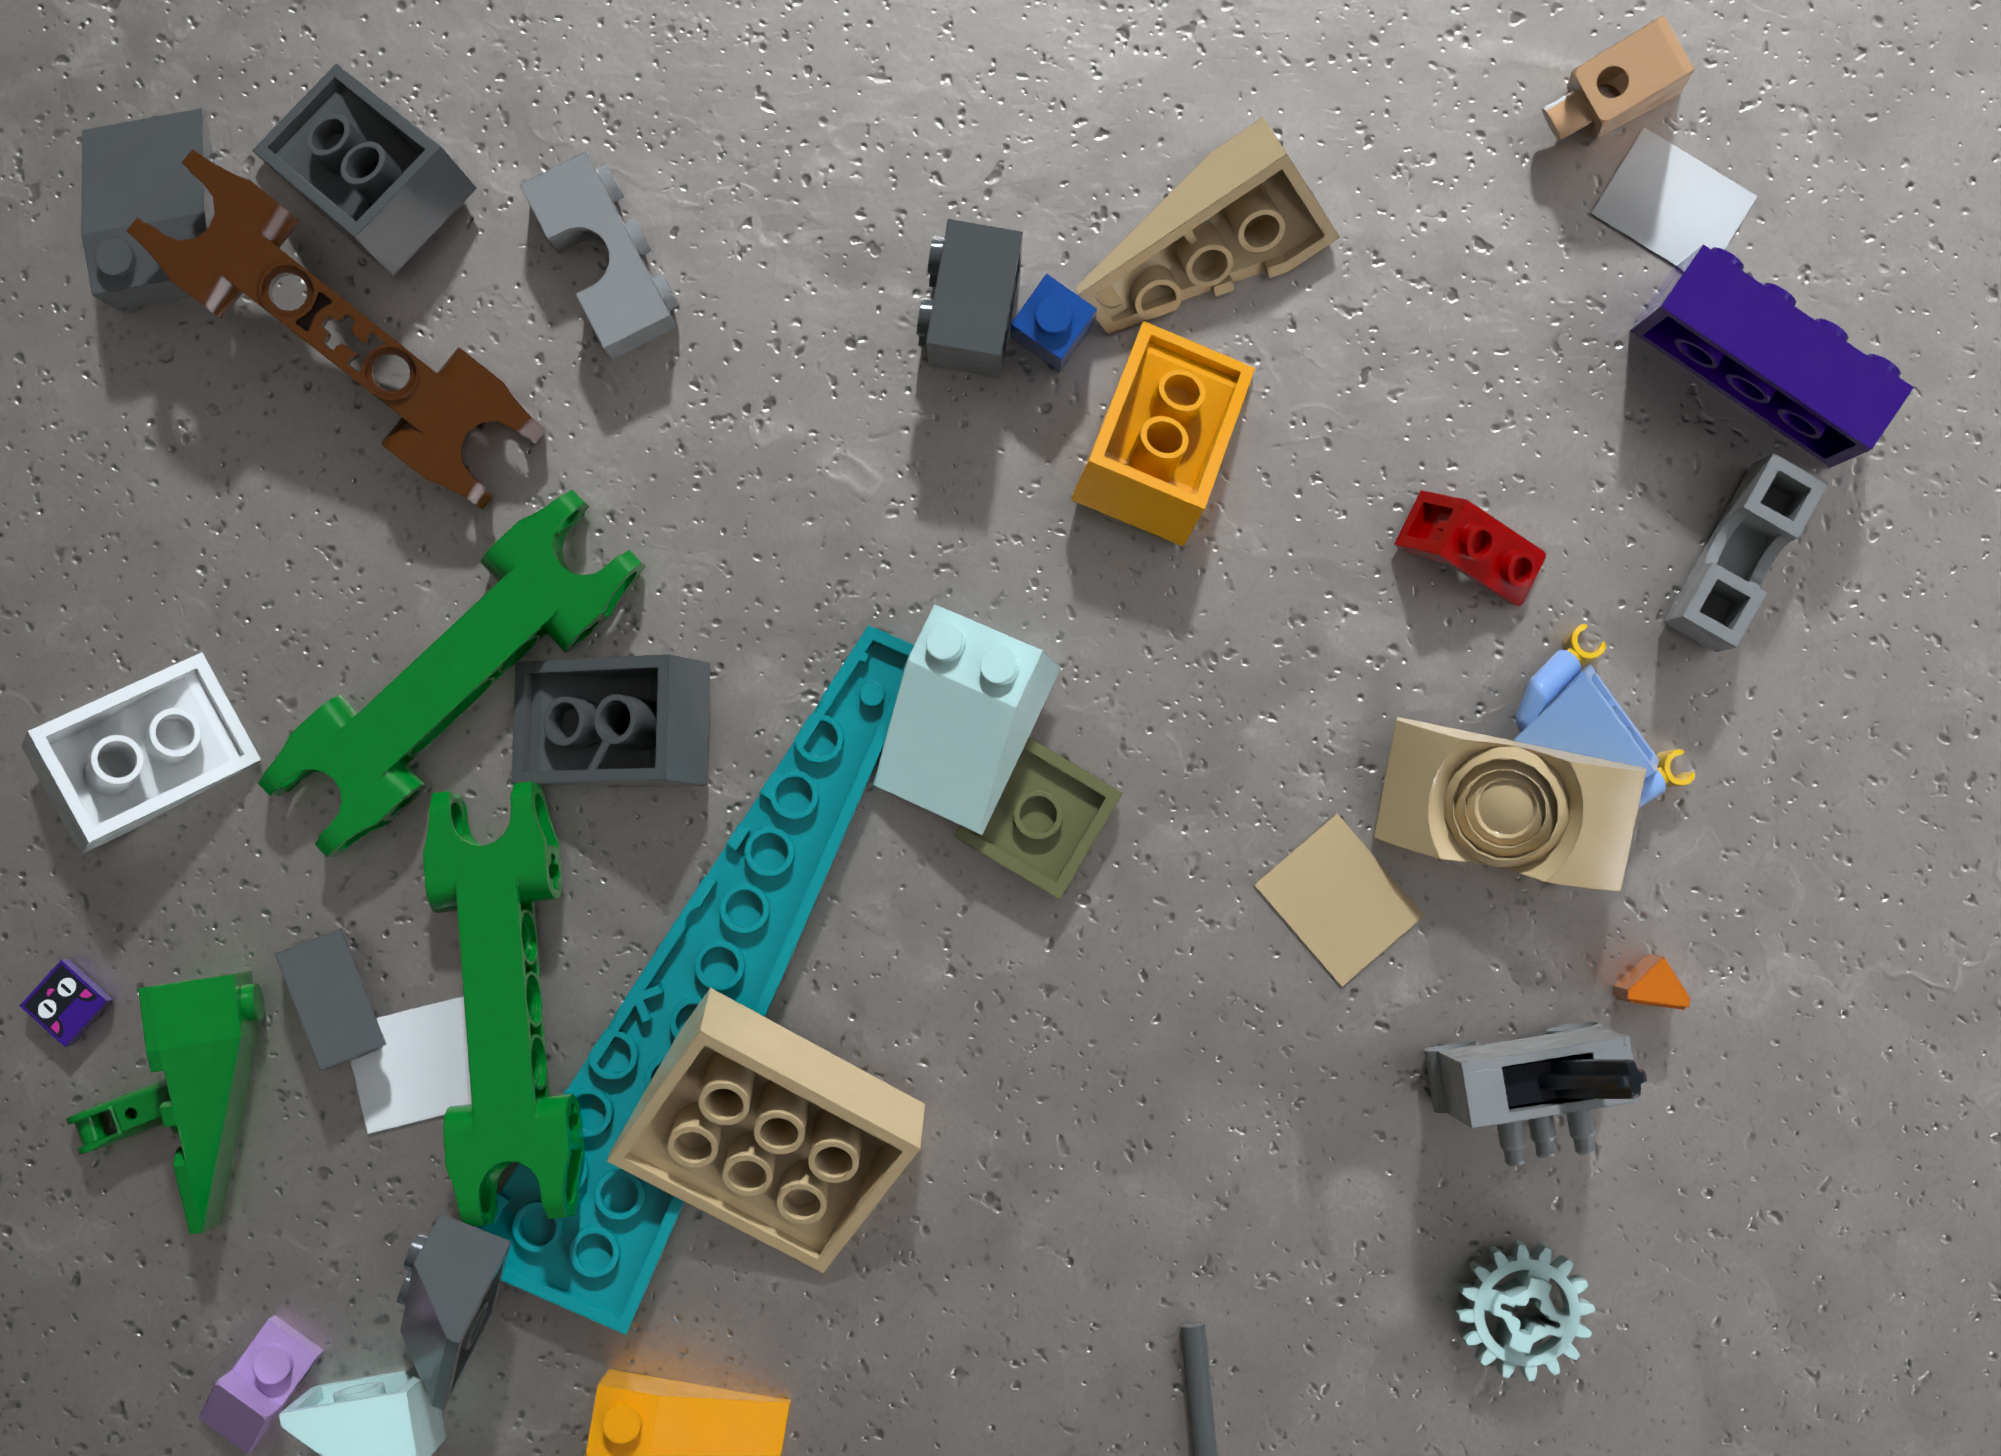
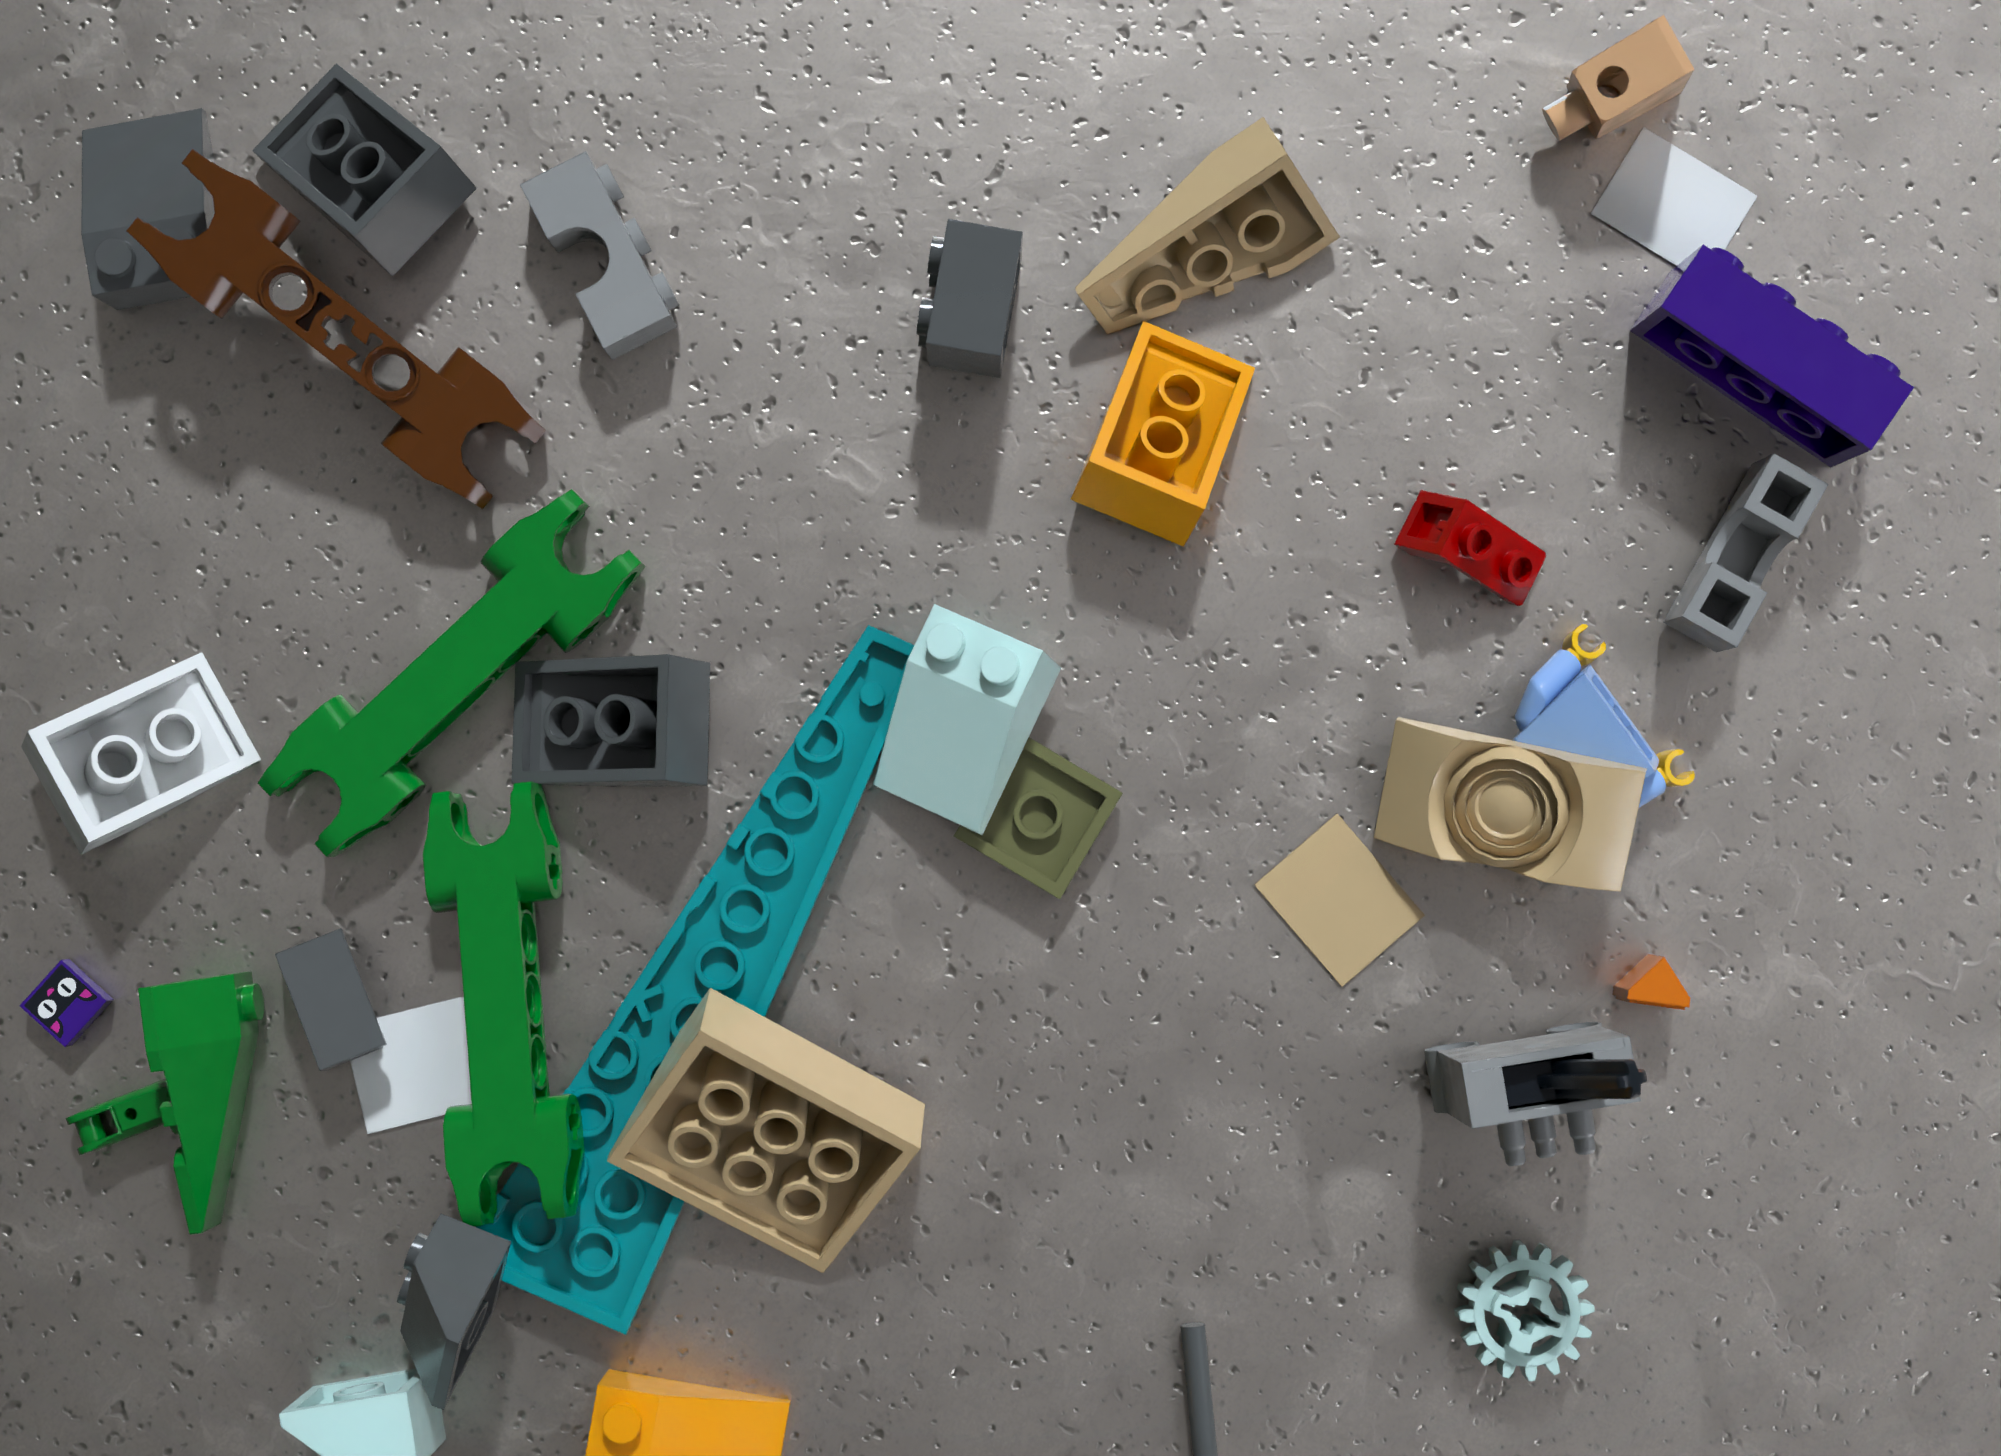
lavender slope [198,1315,324,1455] -> none
blue brick [1010,273,1097,373] -> none

